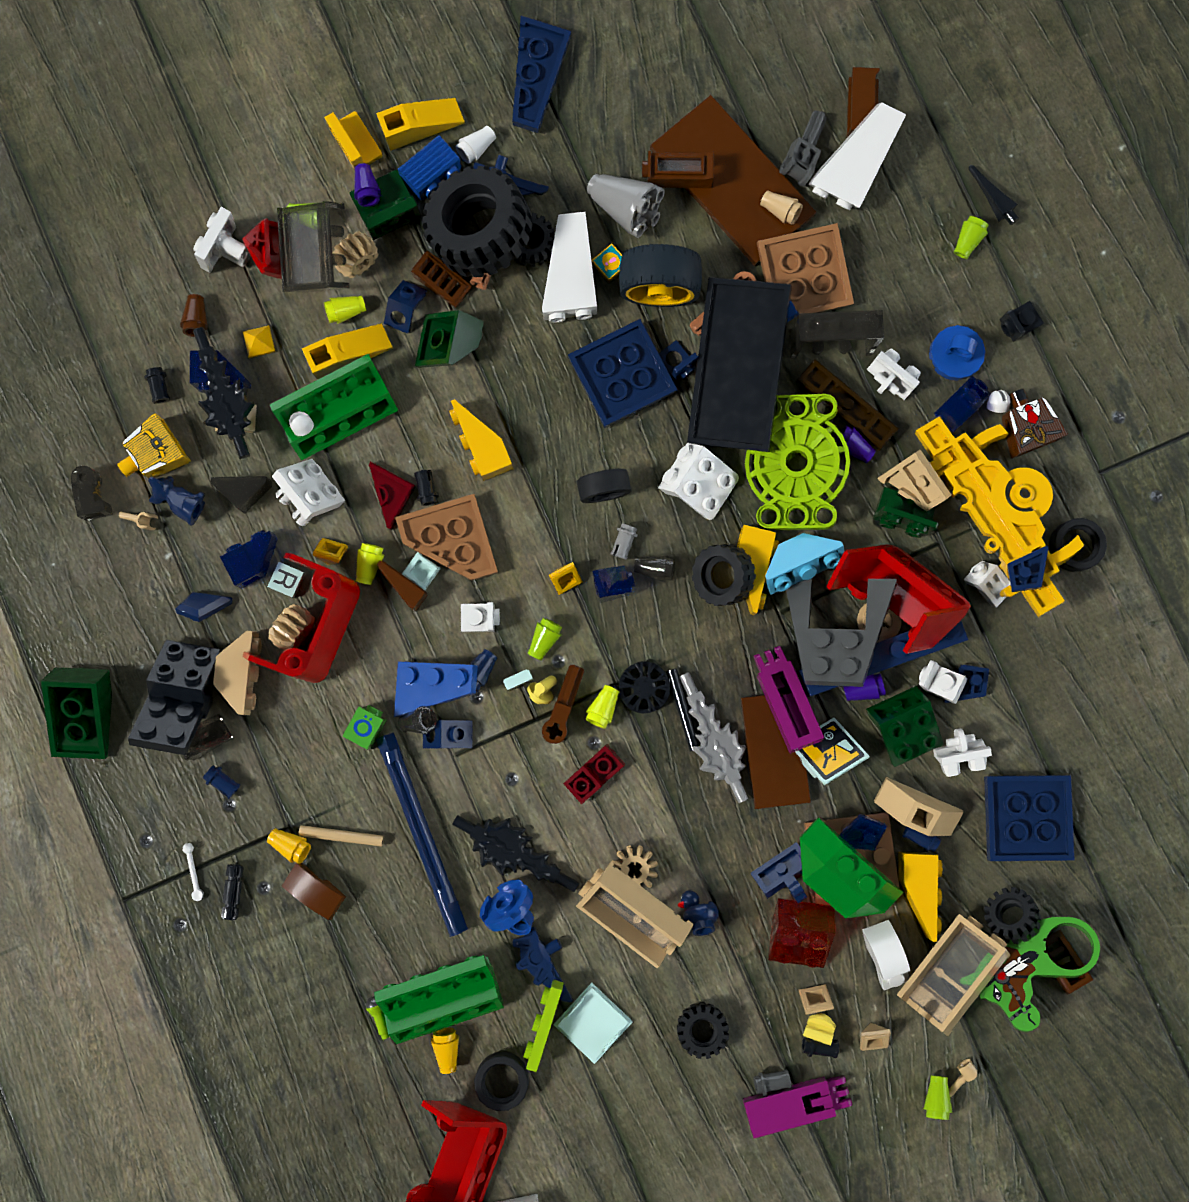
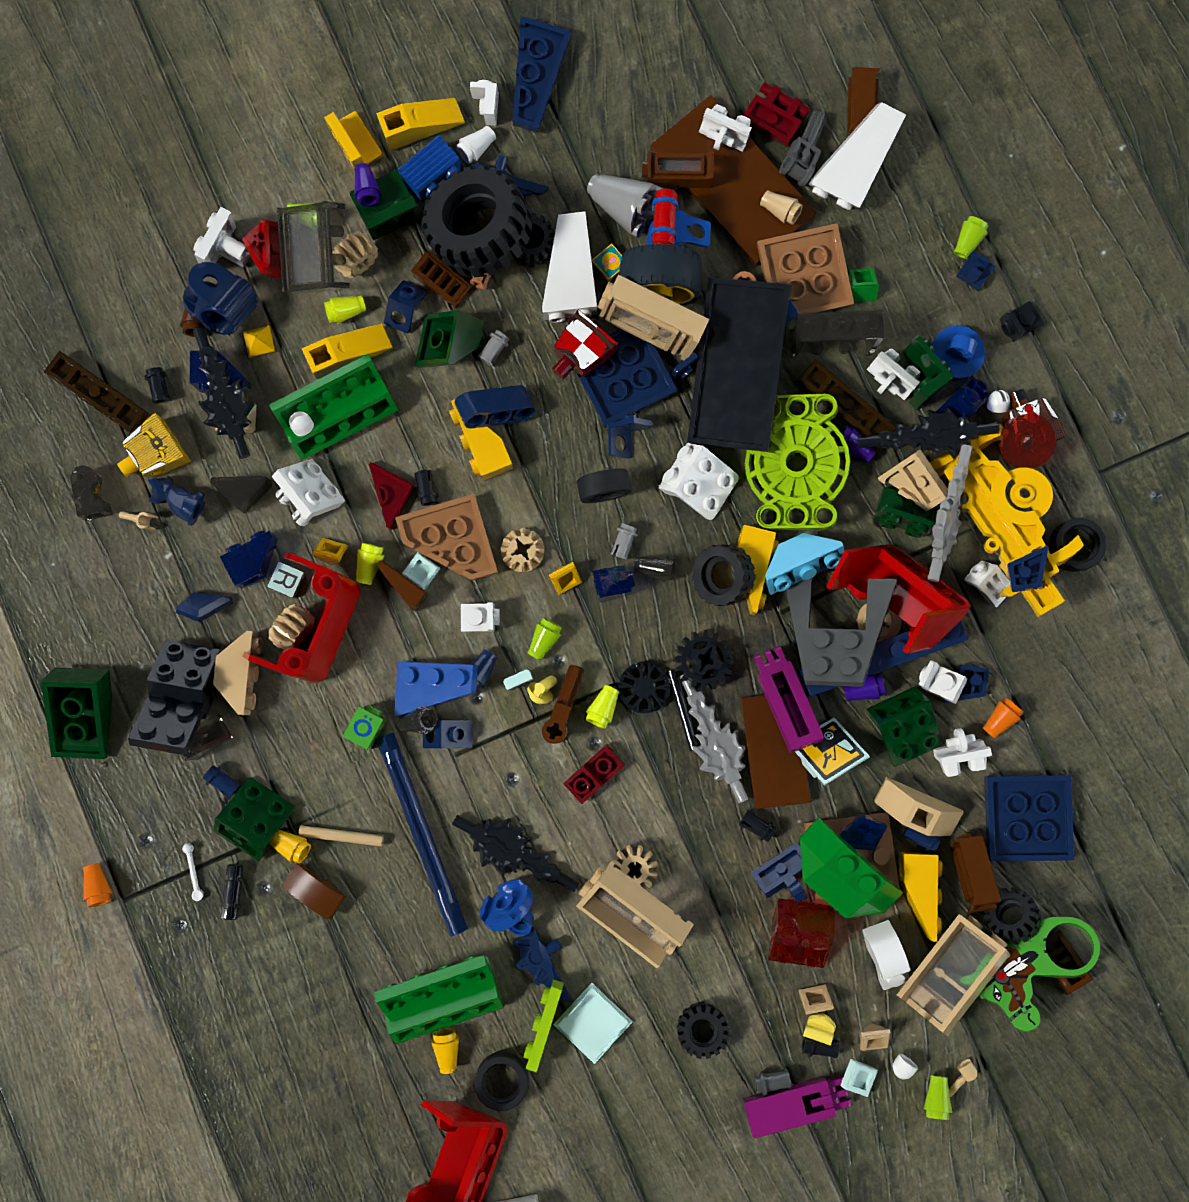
lime piece [366,996,390,1040] -> none
dark blue animal [678,890,719,936] -> none
black piece [968,165,1019,225] -> none
none -> dark brown plate [44,350,150,434]
none -> orange cone [83,863,113,907]
none -> dark blue piece [183,262,259,336]
none -> dark green bracket [213,777,295,861]
none -> dark blue beam [455,385,536,429]
none -> white bracket [470,80,499,126]
none -> light grey pin [477,330,510,367]
none -> tan gear [500,528,545,572]
none -> torso [552,309,618,380]
none -> tan door [597,275,709,361]
none -> dark blue bracket [608,415,653,459]
none -> piece [646,189,711,248]
none -> black gear [673,630,734,692]
none -> white hips [699,104,752,152]
none -> black pin [739,810,777,842]
none -> dark red plate [743,82,810,147]
none -> light aqua tile [840,1059,878,1097]
none -> green slope [847,268,879,303]
none -> black piece [857,407,999,460]
none -> white hinge [893,1053,918,1080]
none -> dark green bracket [903,335,953,410]
none -> light grey piece [928,445,973,582]
none -> reddish brown window [950,834,1001,913]
none -> dark blue tile [956,251,996,291]
none -> orange cone [982,697,1023,739]
none -> clear red tile [999,413,1056,469]

